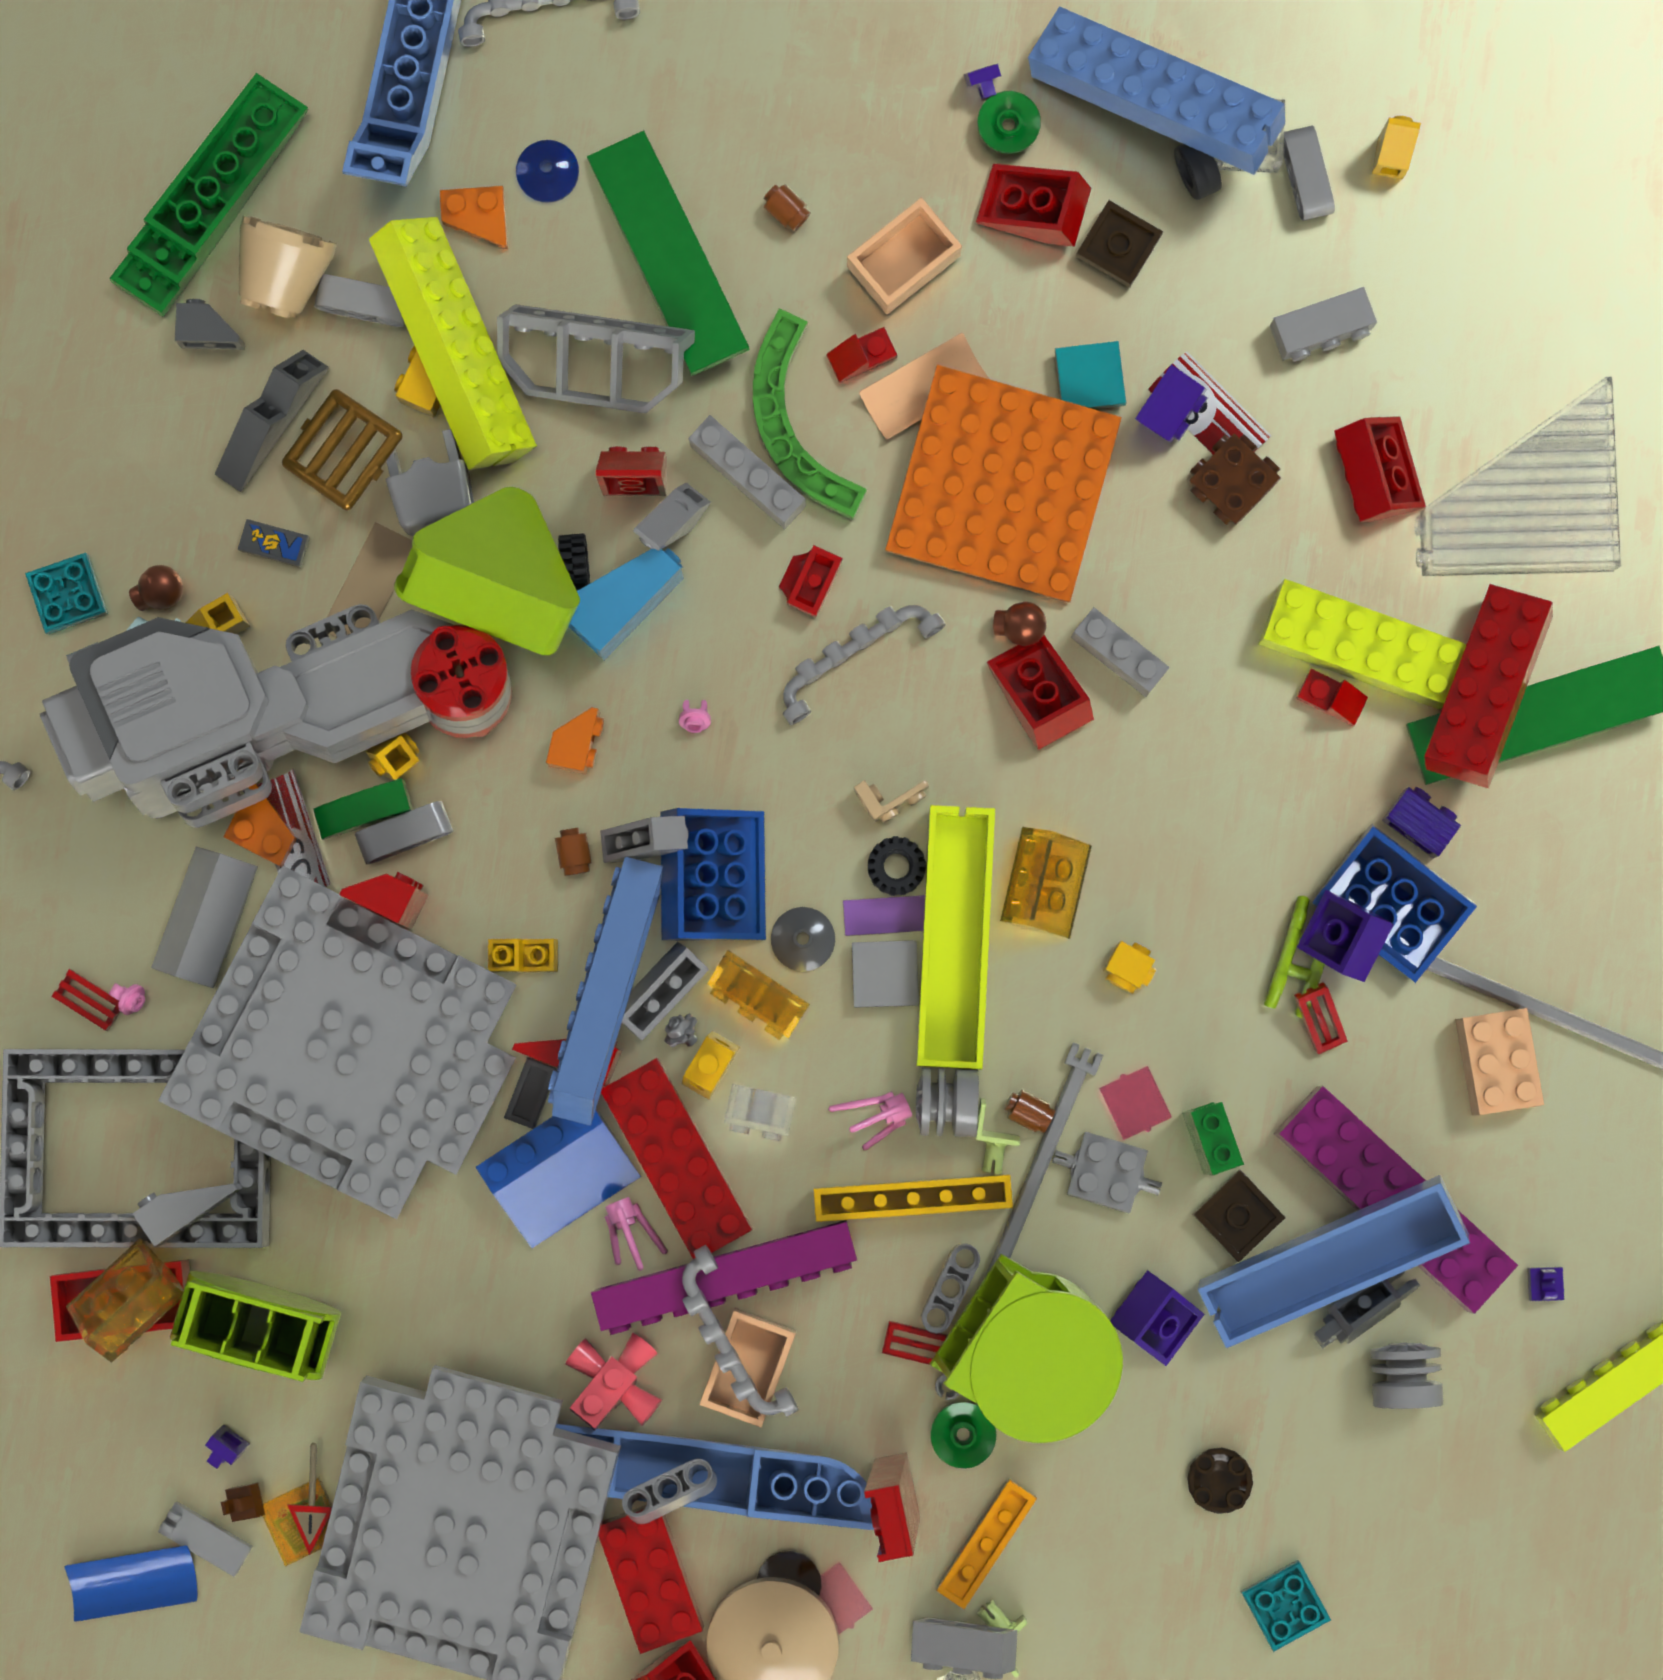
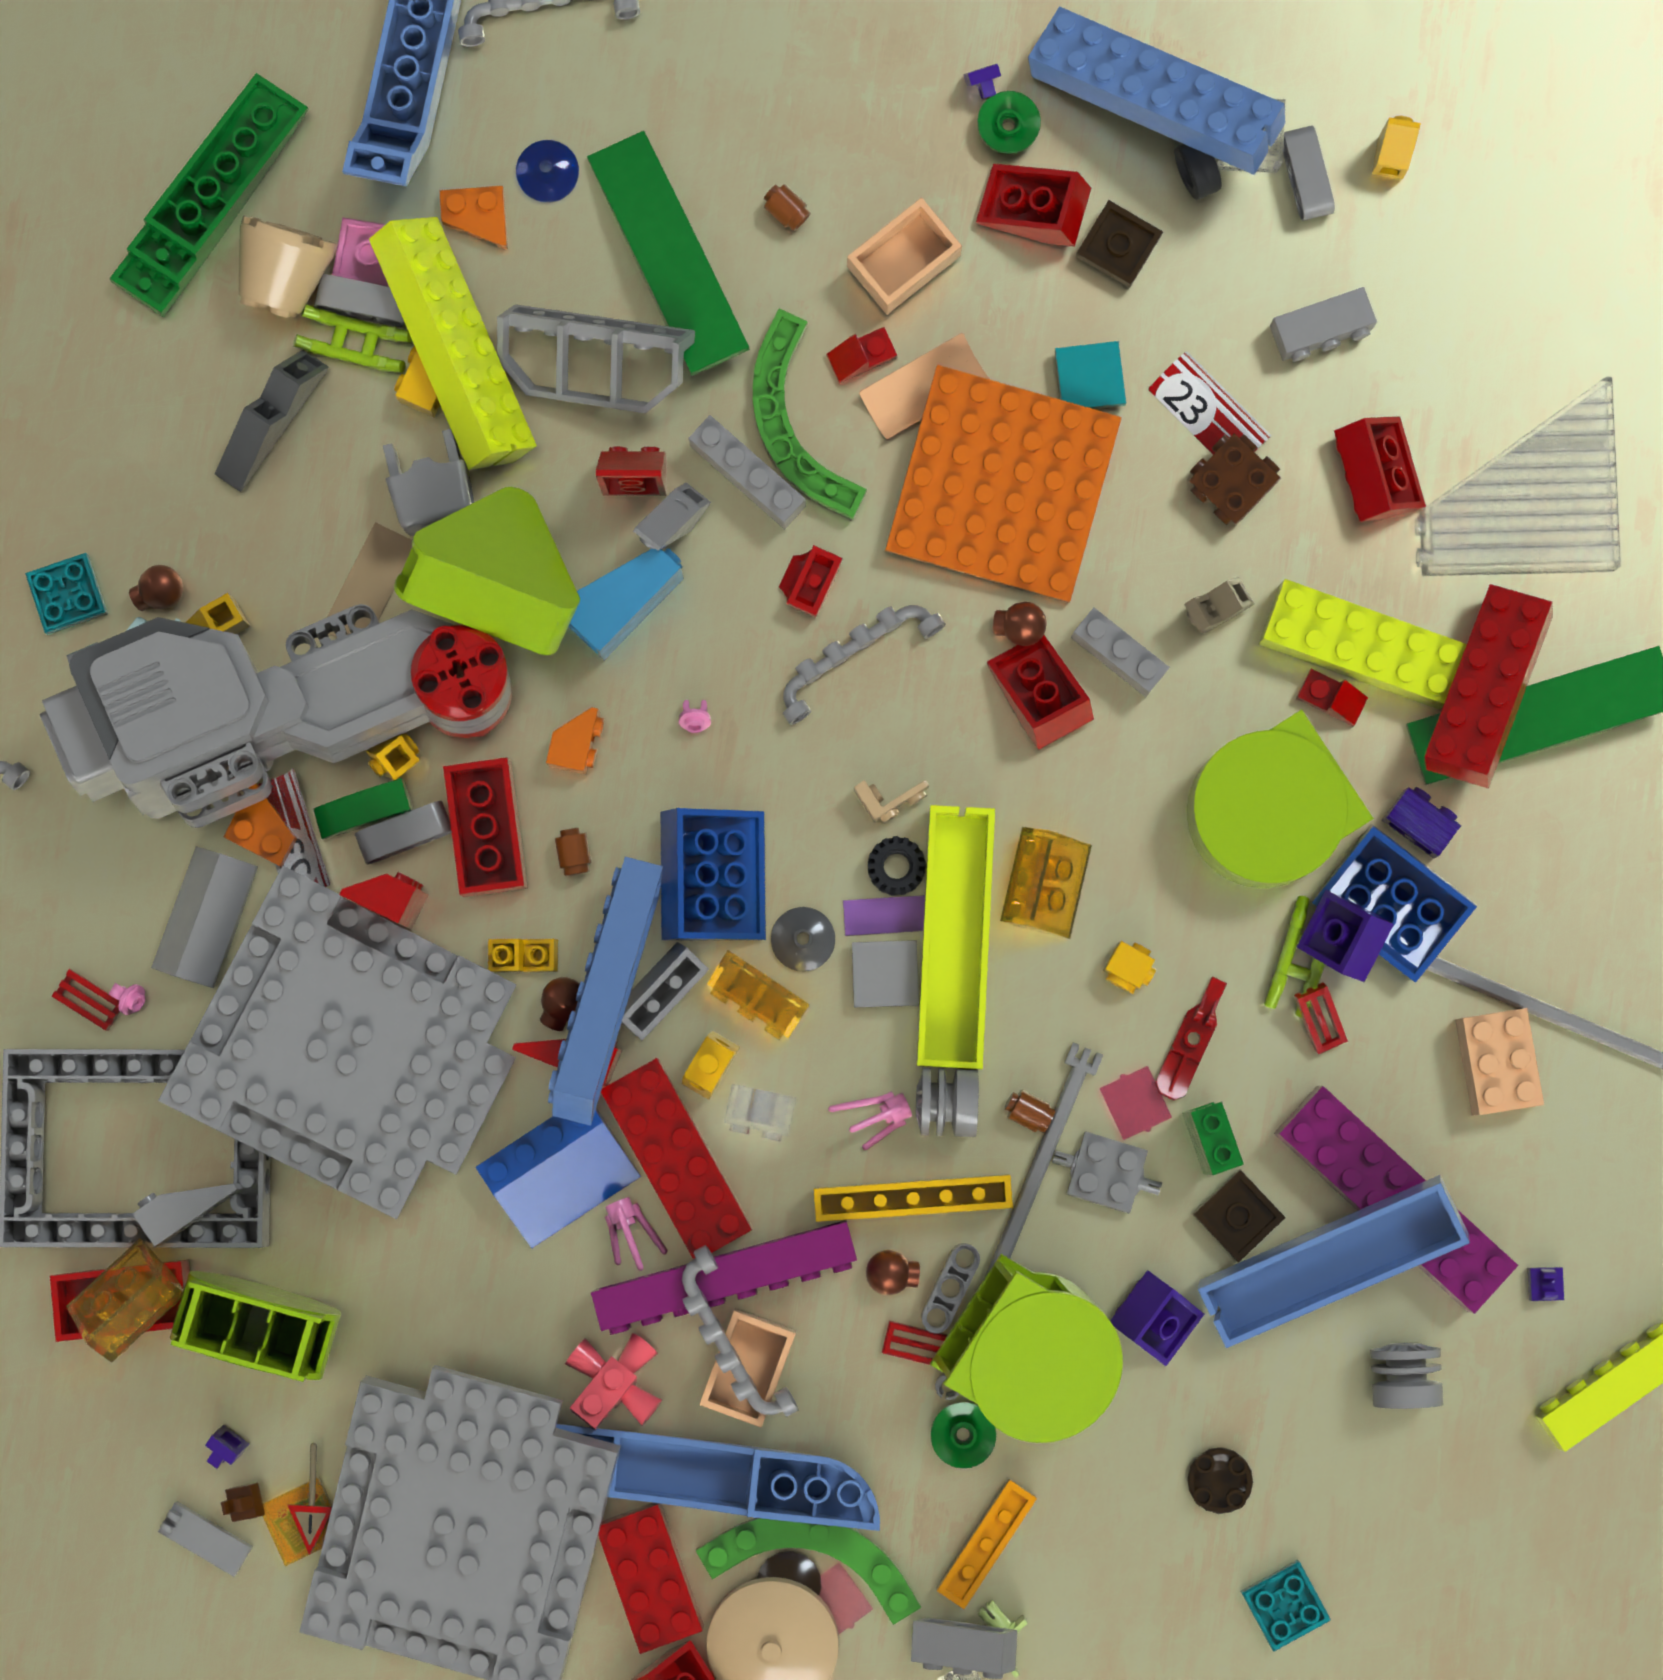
blue sticker [64,1545,198,1622] -> none
dark grey slope [175,299,245,350] -> none
tile [238,519,310,568] -> none
pearl gold bar [282,389,403,511] -> none
dark grey tile [504,1057,558,1129] -> none
black tyre [558,533,590,591] -> none
light grey brick [600,816,688,863] -> none
light grey beam [622,1459,717,1524] -> none
light grey plant [664,1013,697,1047] -> none
red tile [864,1452,920,1563] -> none
yellowish green bracket [976,1098,1020,1174] -> none
dark purple slope [1135,364,1208,443] -> none
dark grey hinge [1314,1271,1420,1349] -> none
none -> lime piece [293,304,412,373]
none -> bright pink tile [332,218,389,287]
none -> red brick [443,757,528,897]
none -> copper piece [540,977,580,1031]
none -> bright green plate [696,1518,921,1625]
none -> copper piece [866,1250,920,1296]
none -> red piece [1155,977,1227,1100]
none -> dark tan brick [1184,577,1254,634]
none -> lime brick [1187,709,1374,888]

